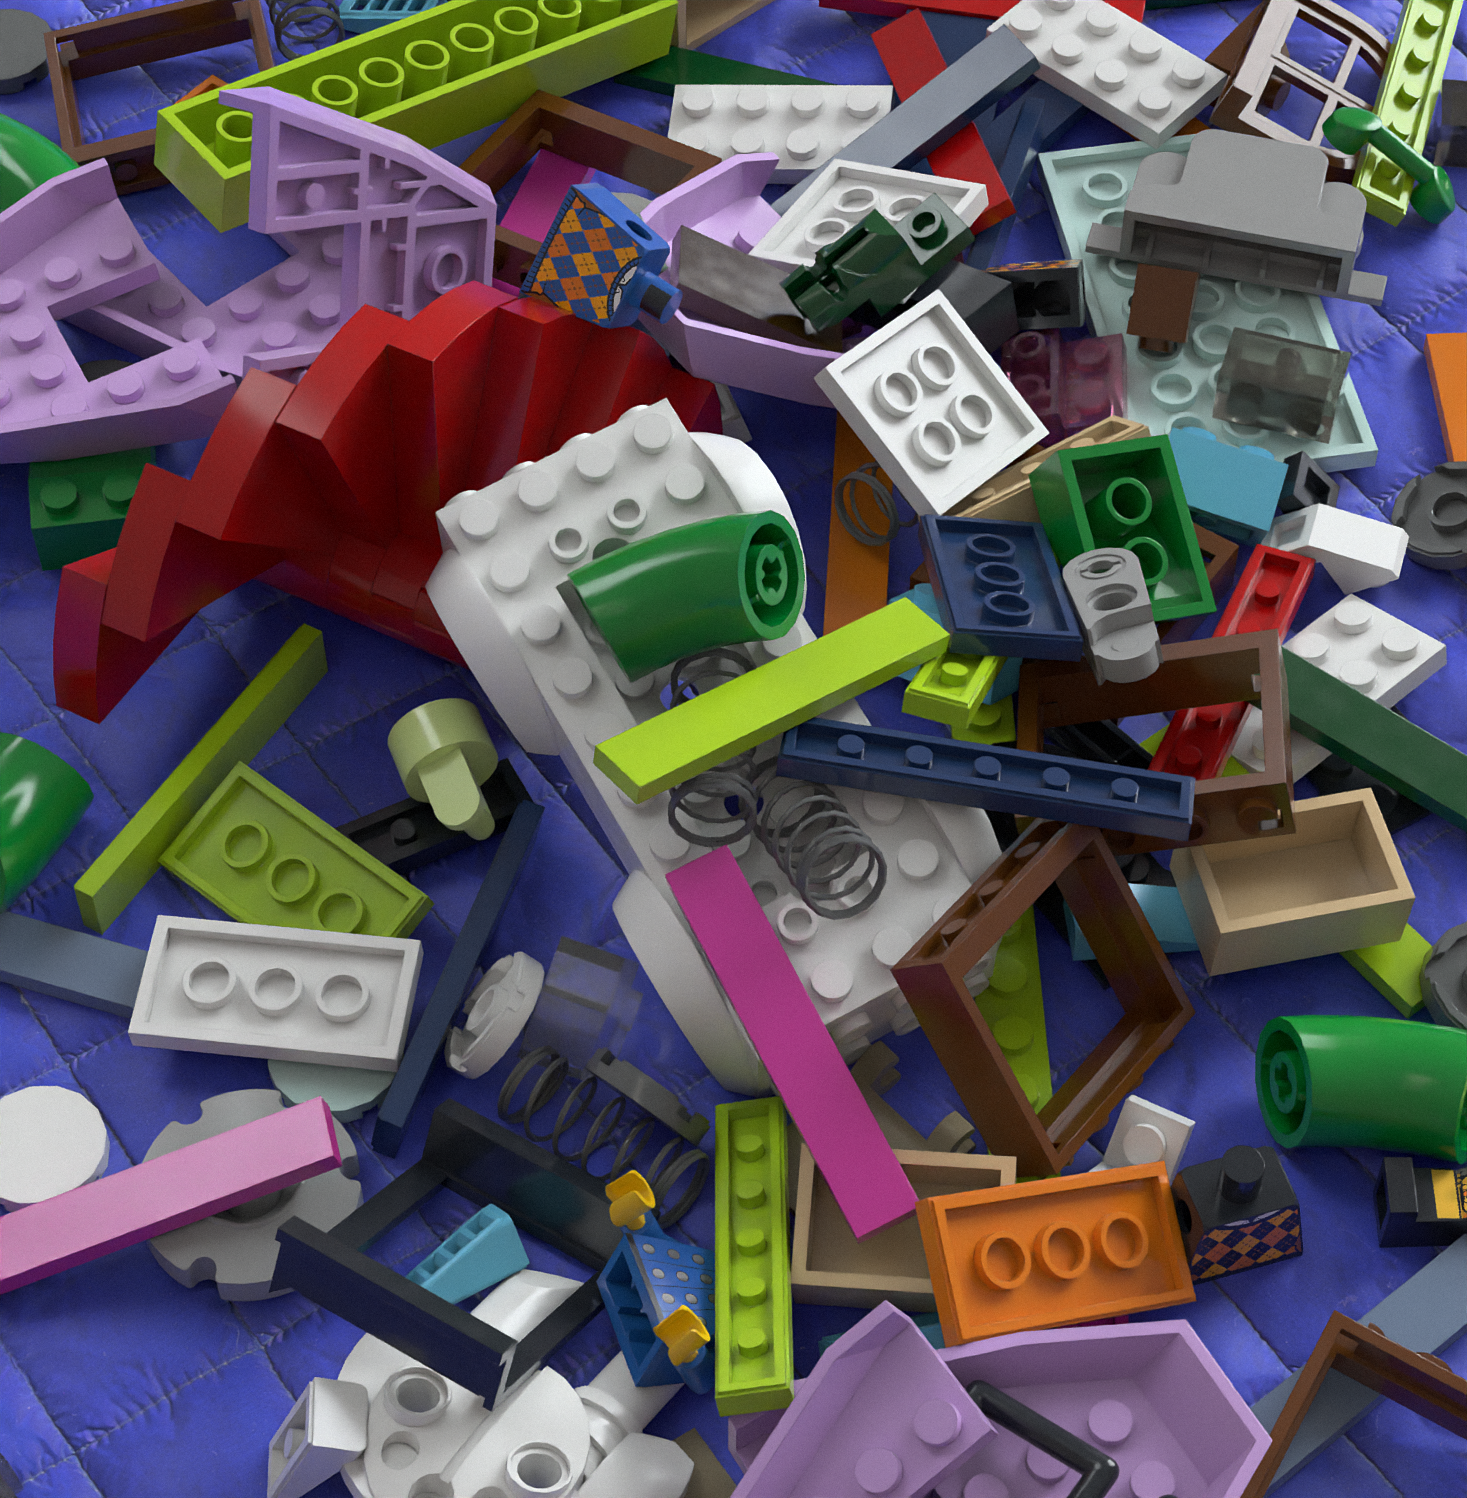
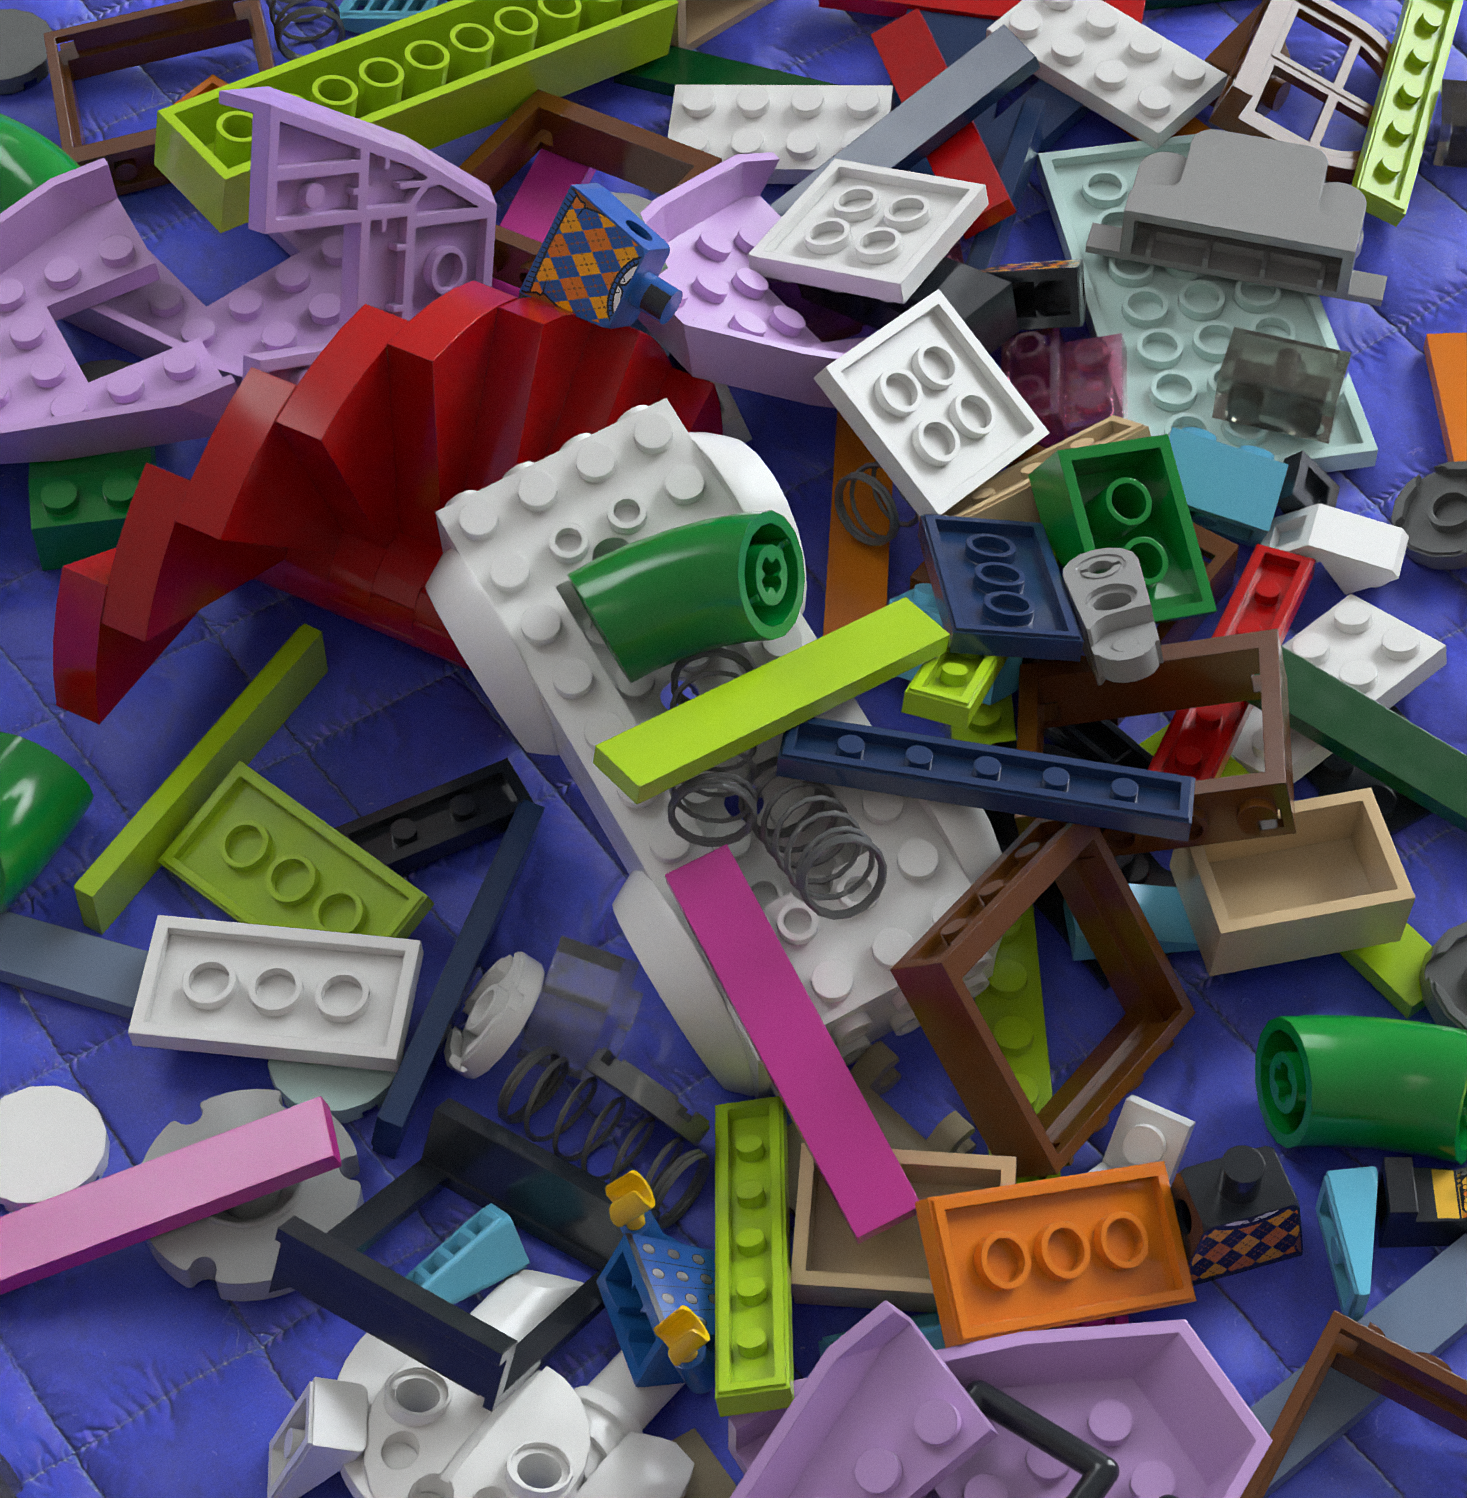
yellowish green piece [387,698,498,840] -> none
tile [670,225,843,353] -> none
dark green plate [779,192,976,333] -> none
reddish brown slope [1126,263,1201,353] -> none
green bar [1322,107,1455,224] -> none
none -> medium azure slope [1315,1166,1378,1321]

